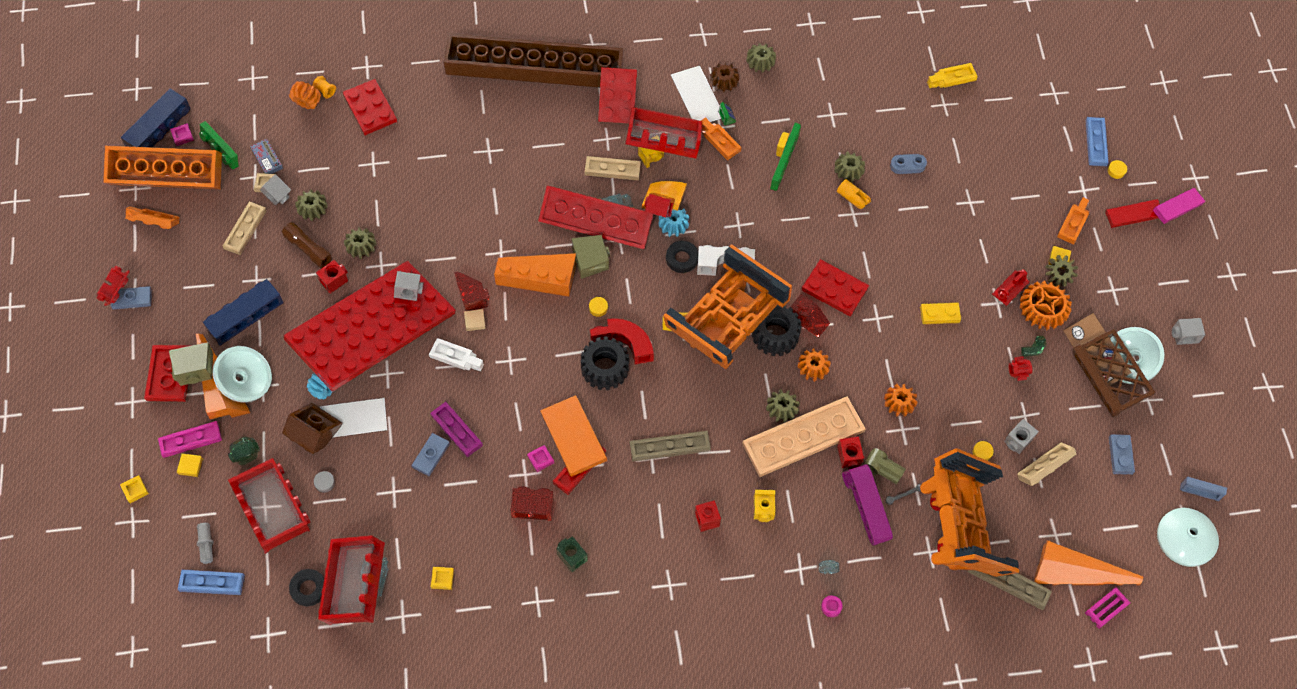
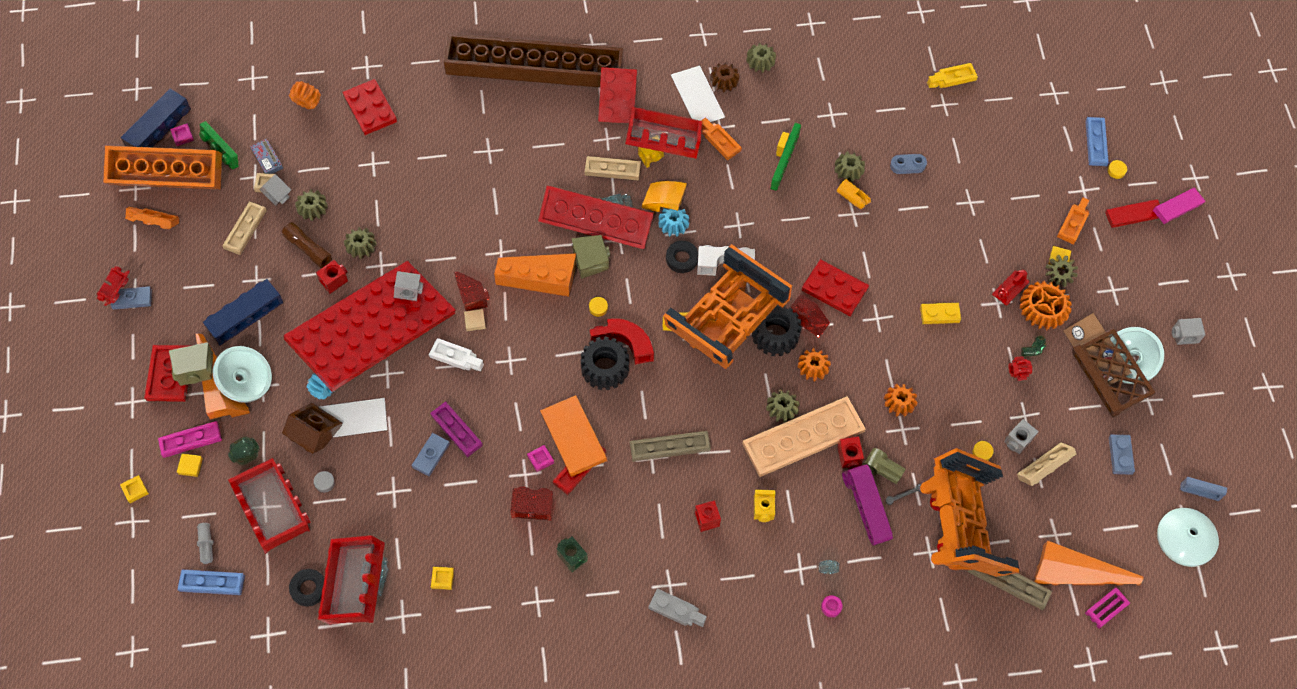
light orange bush [312,76,336,99] -> none
red brick [644,193,675,218] -> none
green slope [718,102,736,126] -> none
none -> light grey hinge [648,588,707,627]

